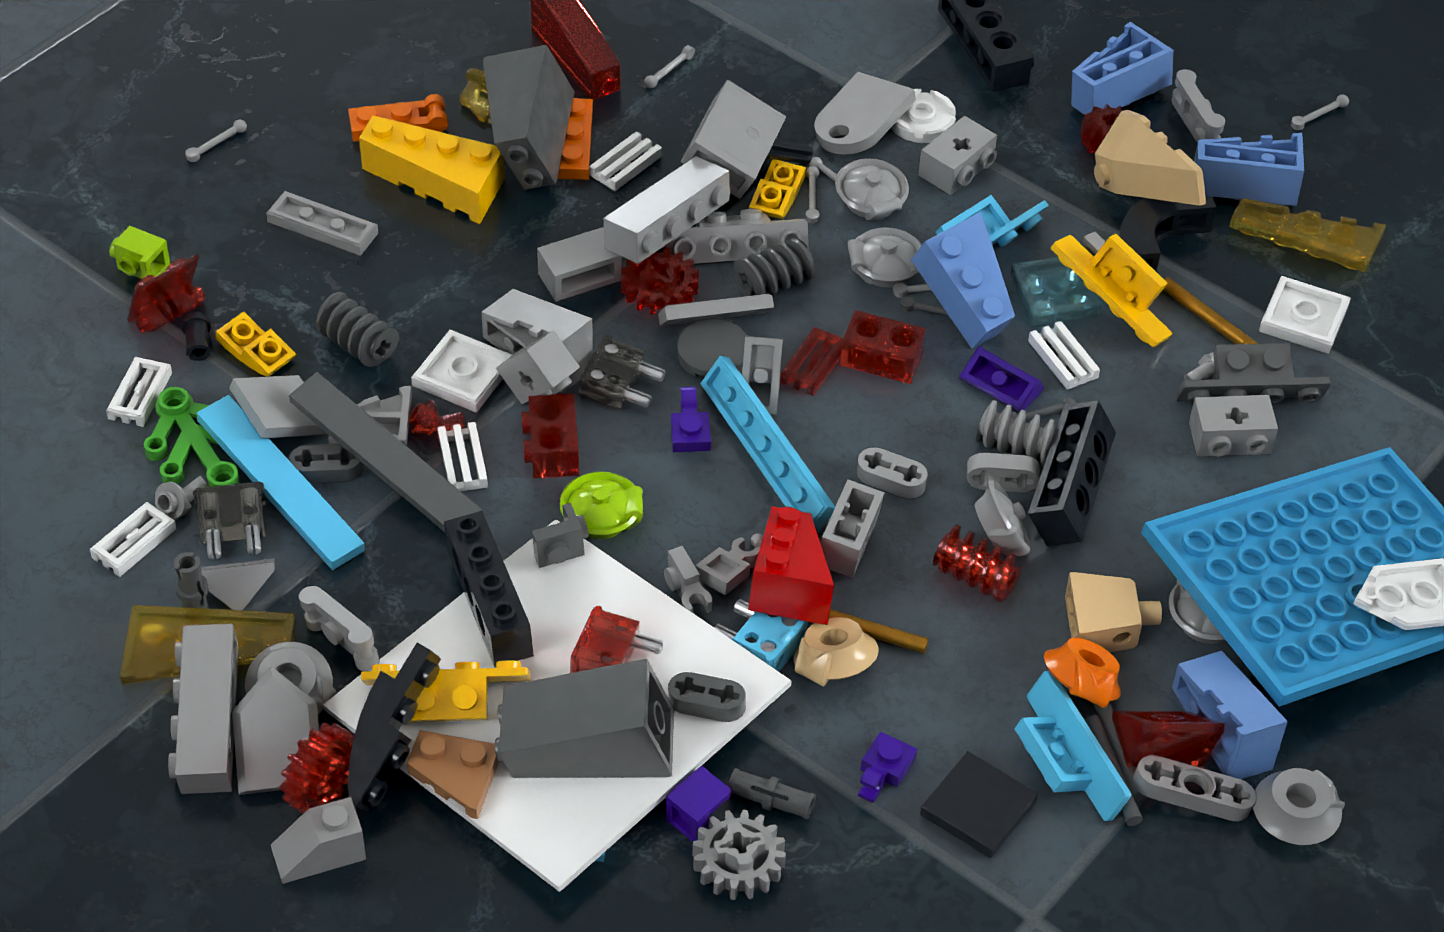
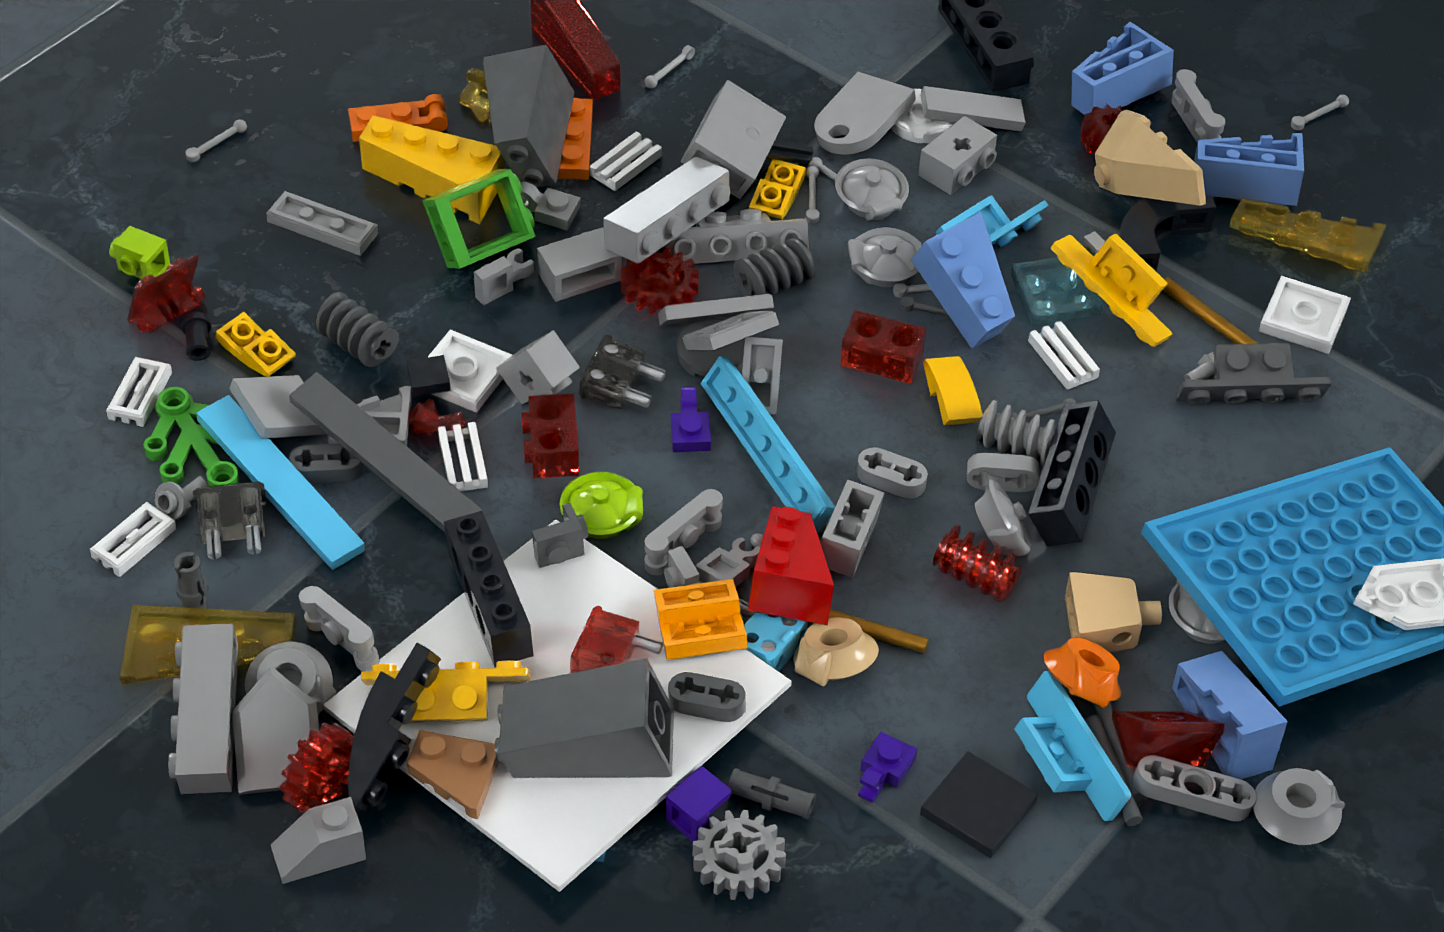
light grey slope [201,558,275,614] -> none
light grey wedge [481,289,593,394] -> none
clear red tile [780,327,847,396] -> none
dark purple slope [959,346,1044,412] -> none
light grey brick [1189,395,1278,457] -> none
none -> black tile [407,355,451,397]
none -> bright green window [422,169,536,269]
none -> light grey plate [474,249,534,306]
none -> light grey plate [520,182,581,230]
none -> light grey plate [644,489,723,576]
none -> light orange slope [654,579,748,660]
none -> light grey tile [682,311,779,350]
none -> light grey tile [920,86,1026,131]
none -> yellow slope [923,356,983,426]

